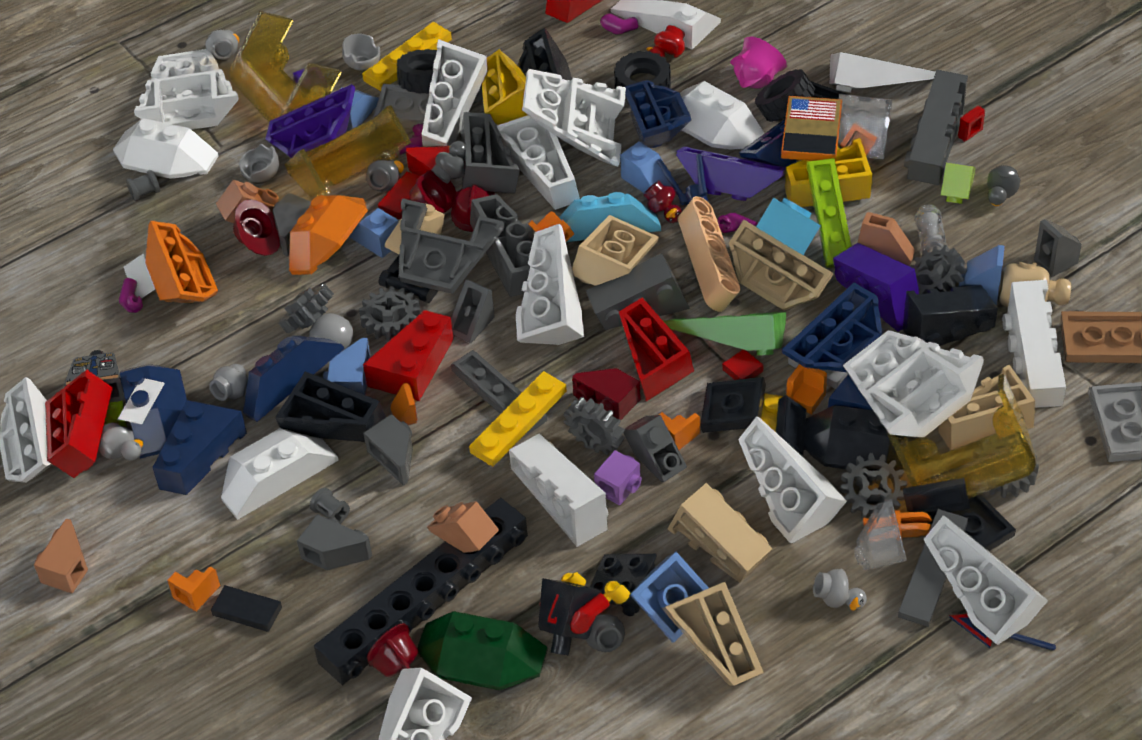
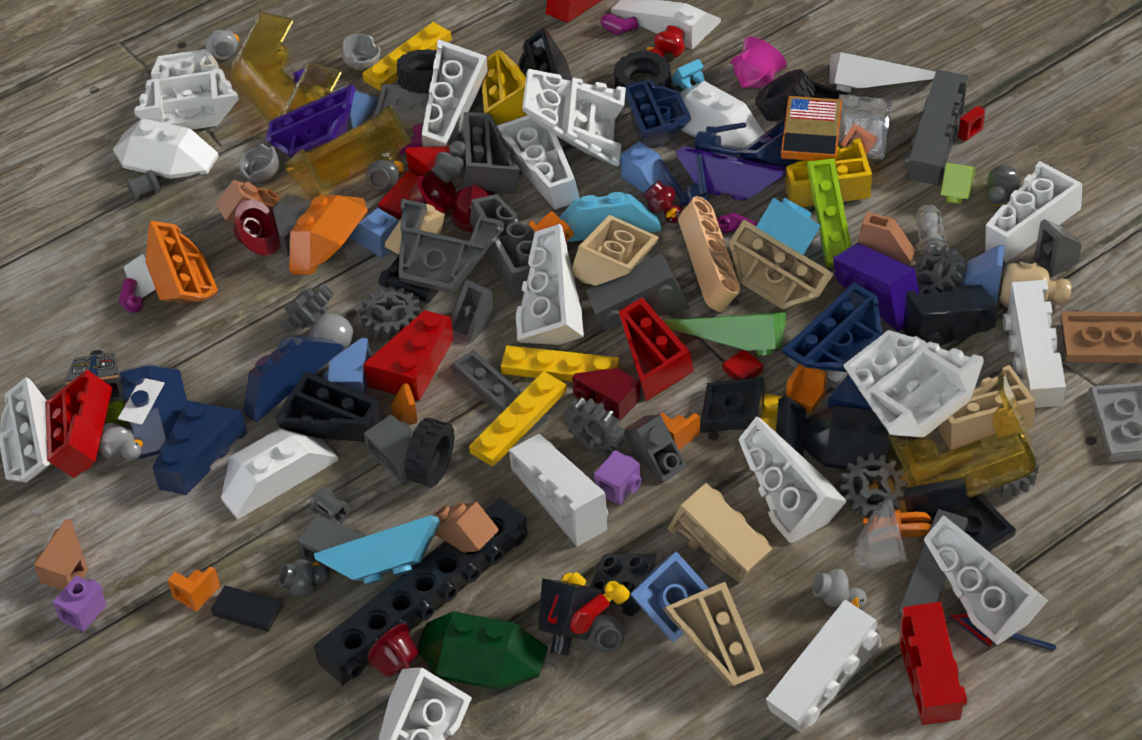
light grey animal [209,364,248,401] -> none
none -> medium lavender brick [53,575,107,632]
none -> dark grey animal [278,559,329,598]
none -> medium azure wedge [314,515,441,585]
none -> black tyre [404,417,455,487]
none -> yellow plate [501,345,619,382]
none -> medium azure tile [671,59,705,90]
none -> dark blue plant [695,122,748,160]
none -> white wedge [766,600,882,733]
none -> red wedge [898,601,967,725]
none -> white wedge [985,161,1082,263]

